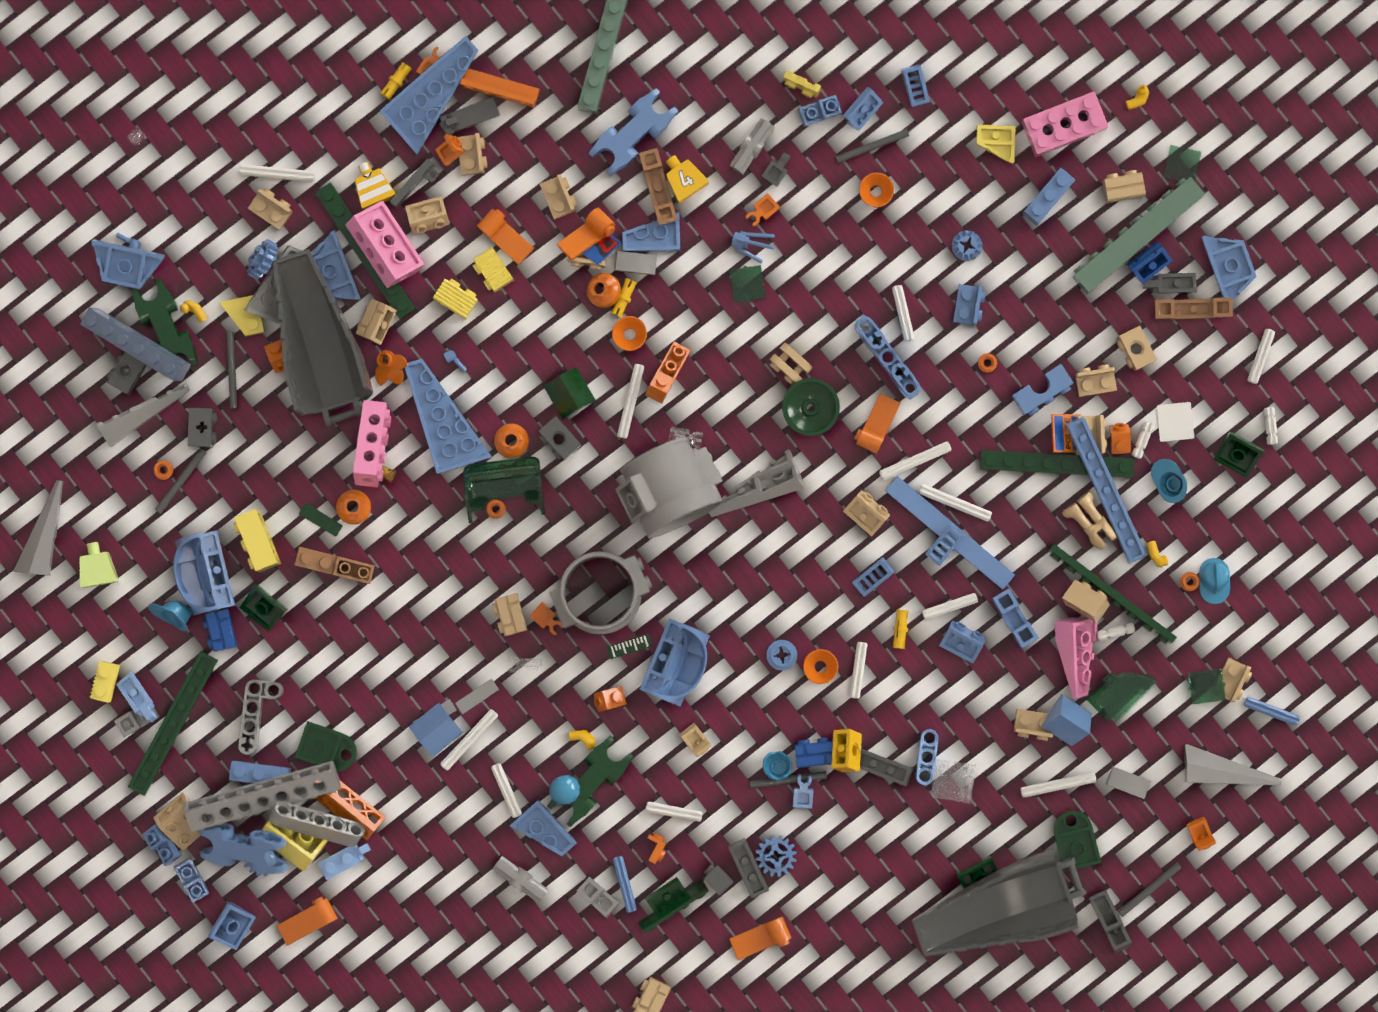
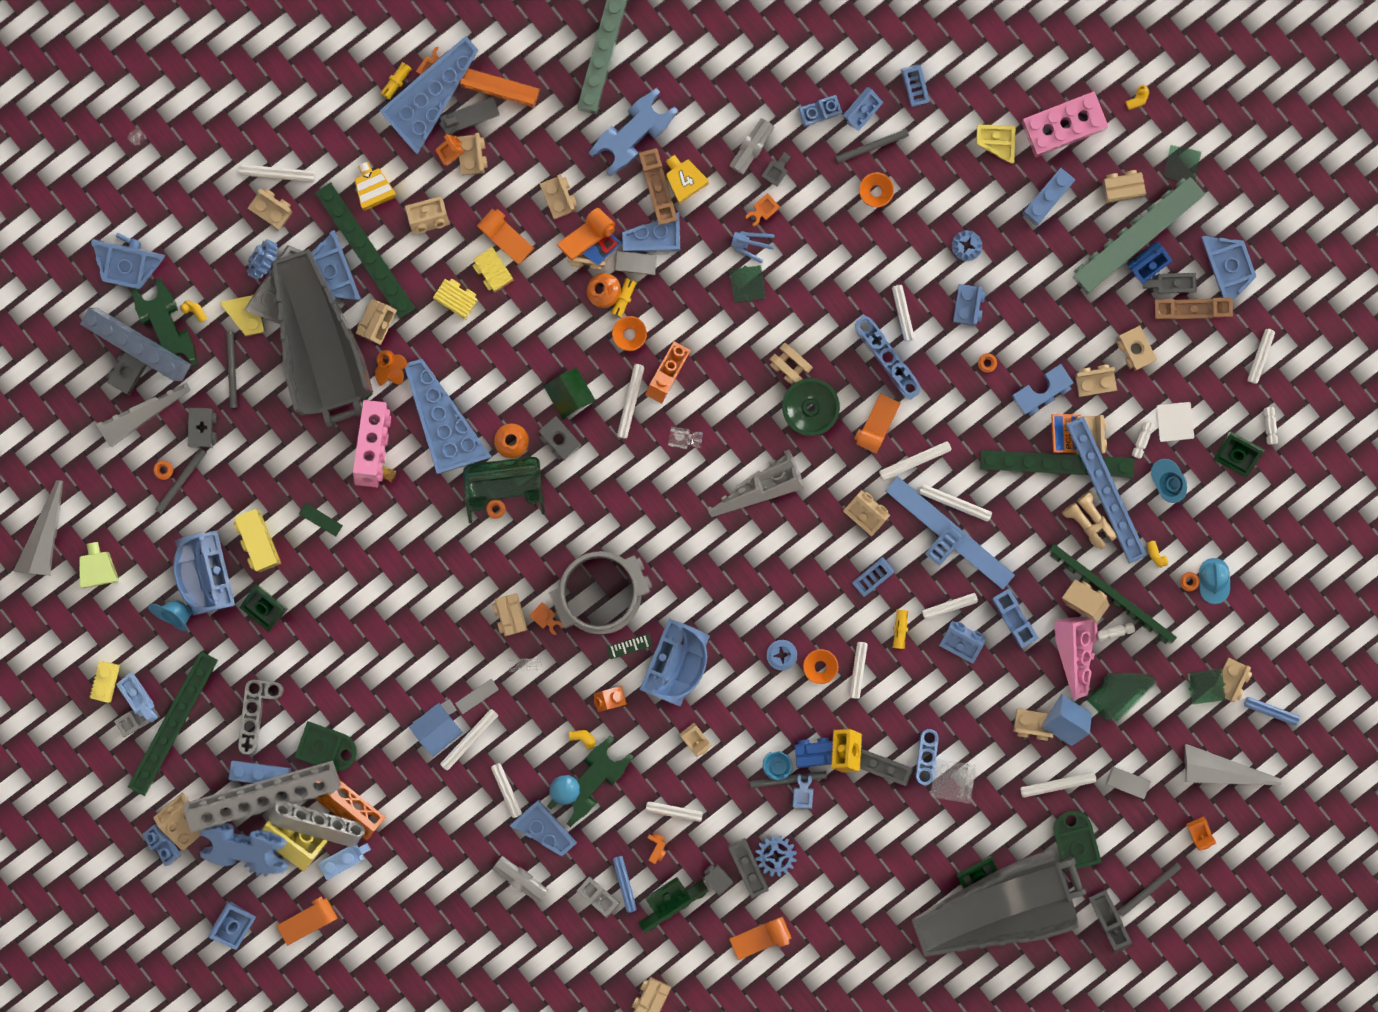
medium blue slope [174,857,210,903] -> none
blue brick [203,609,238,652] -> none
orange bracket [264,339,284,373] -> none
medium nougat slope [294,547,375,584] -> none
orange piece [336,490,371,525] -> none
bright pink brick [346,201,424,288] -> none
dark grey hinge [390,158,439,209] -> none
medium blue hand [444,350,467,372] -> none
light grey cylinder [615,437,723,538] -> none
light yellow wing [783,71,821,98] -> none
orange bracket [1109,423,1131,454] -> none

